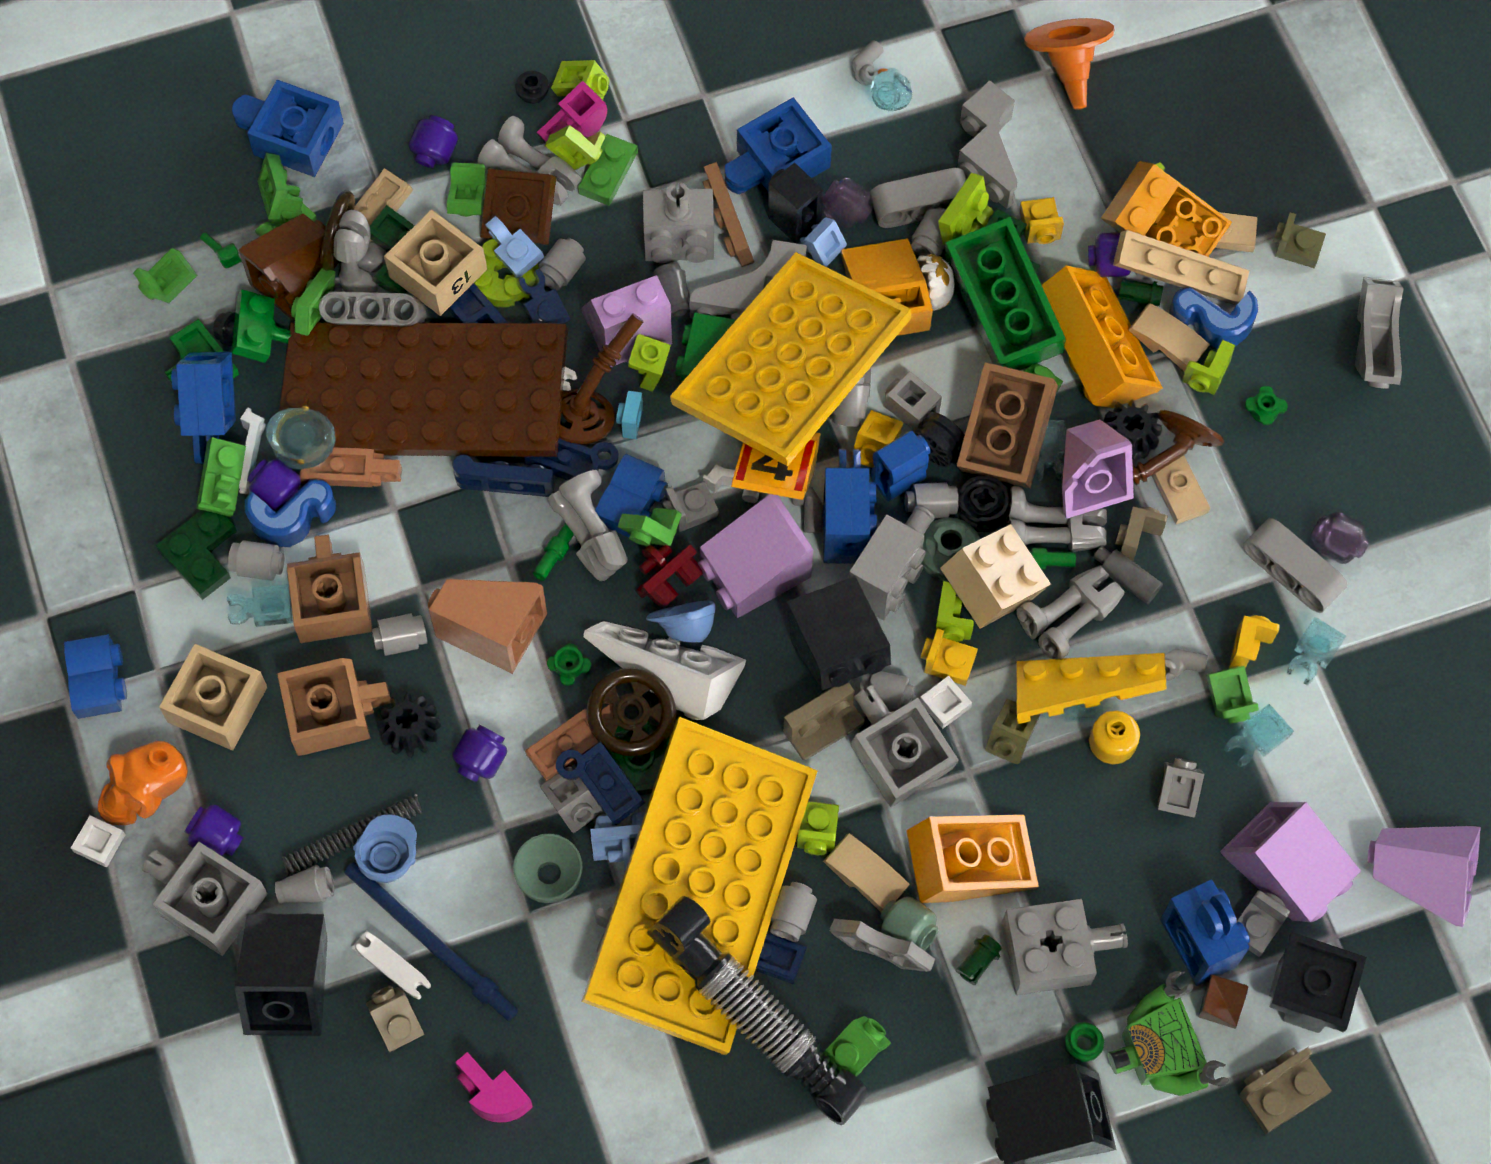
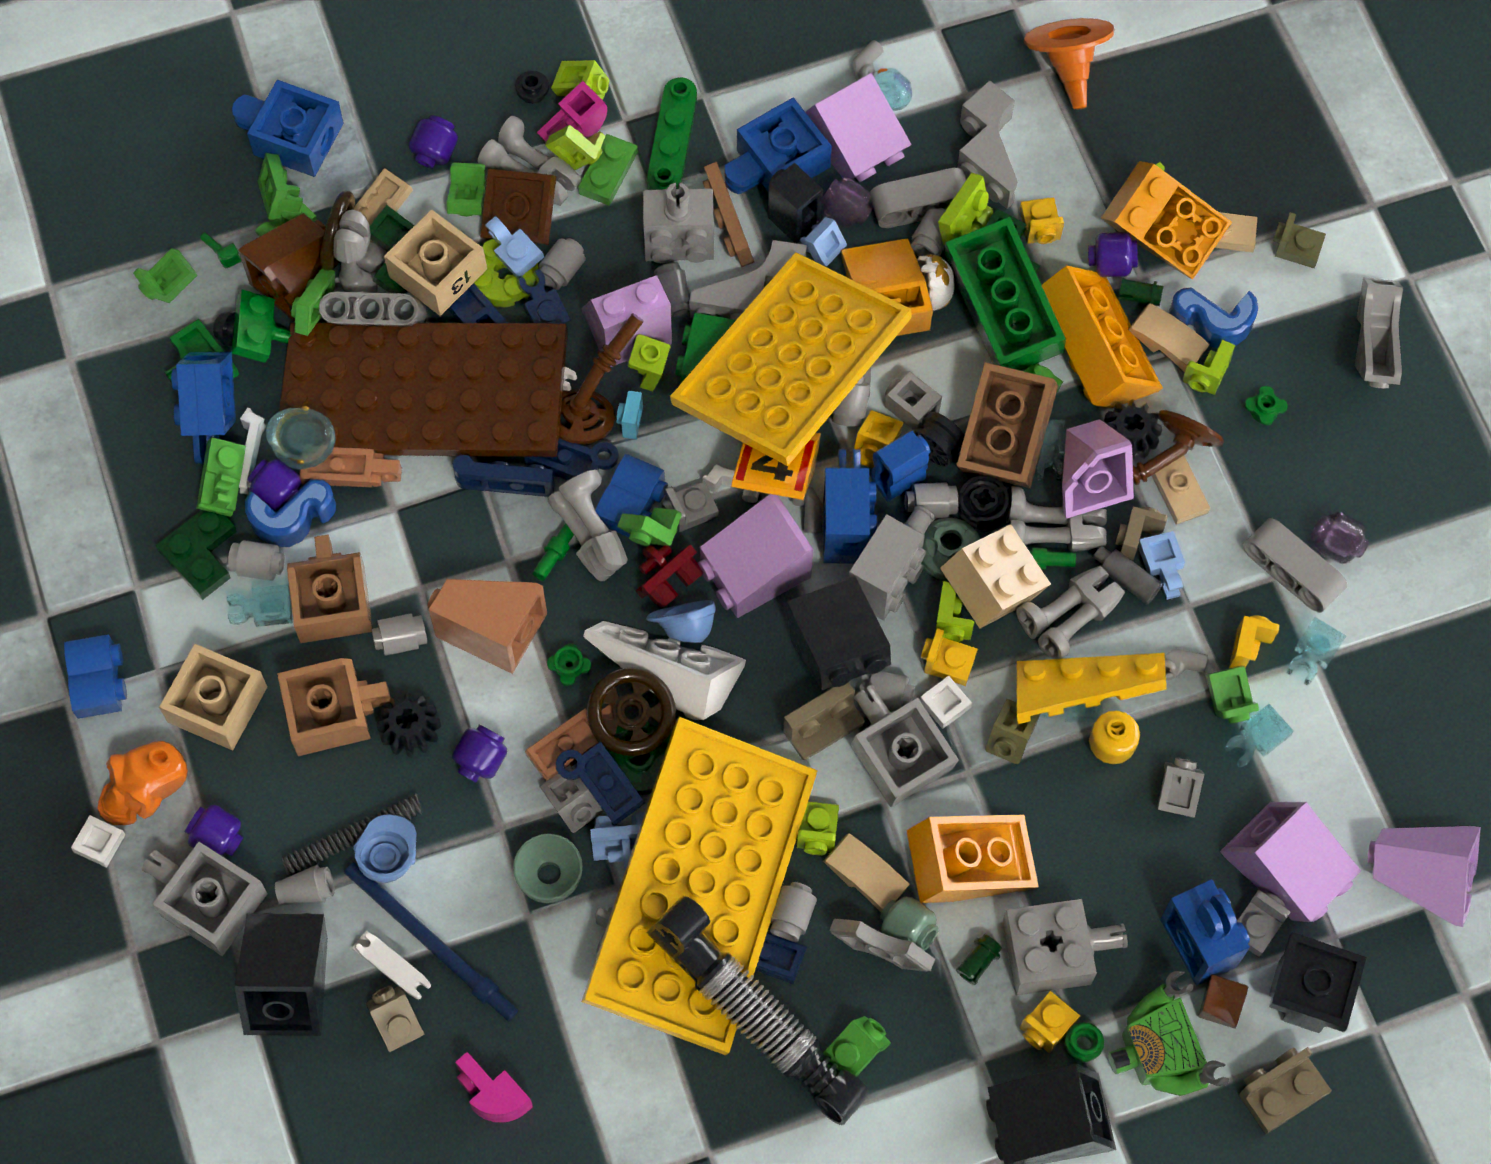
tan plate [1113,230,1250,305] -> none
none -> green plate [647,77,697,190]
none -> lavender slope [806,73,912,183]
none -> yellow bracket [1020,991,1080,1053]
none -> light blue plate [1138,531,1185,600]

